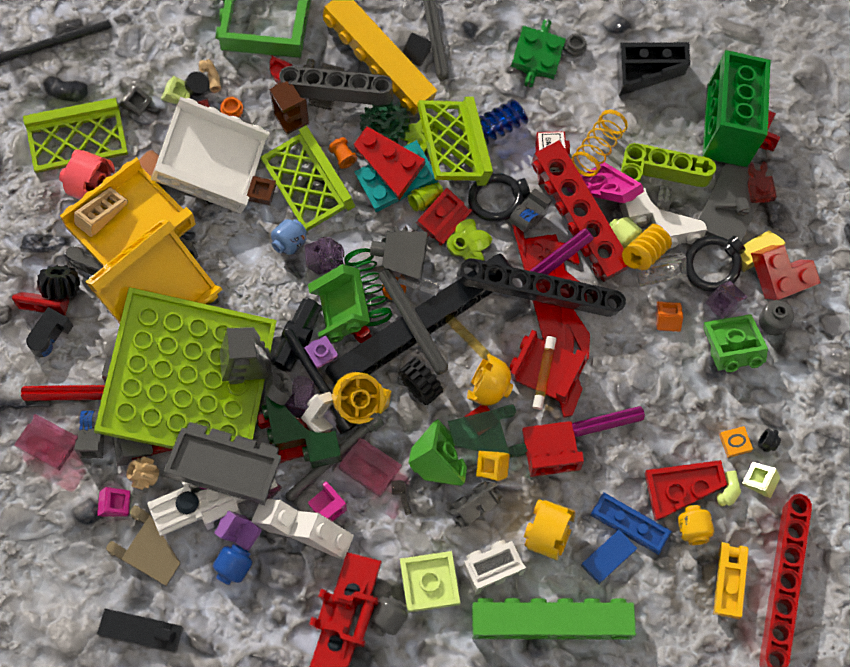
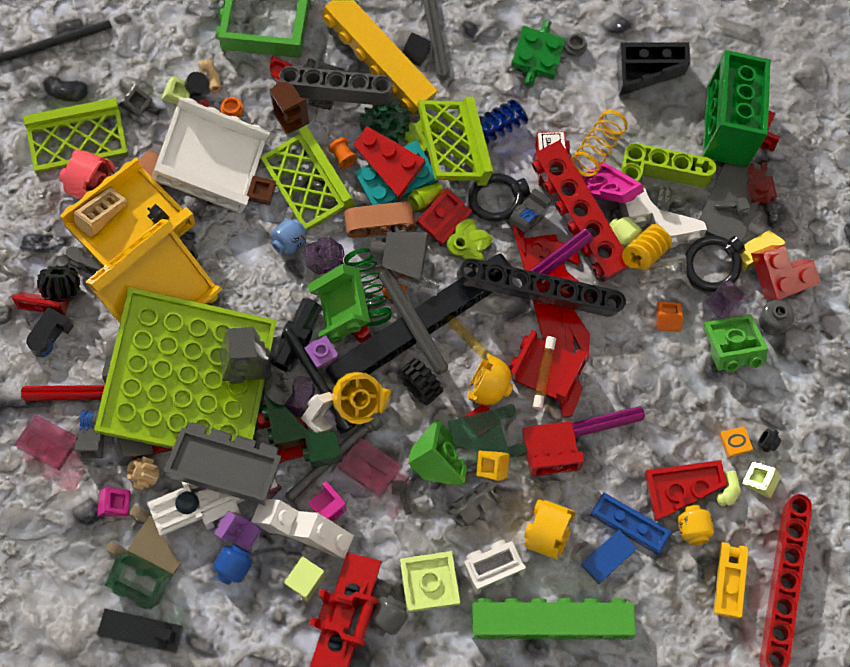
none -> clear green window [105,551,174,609]
none -> black plate [147,203,169,224]
none -> yellowish green panel [285,556,325,602]
none -> nougat beam [344,202,416,238]

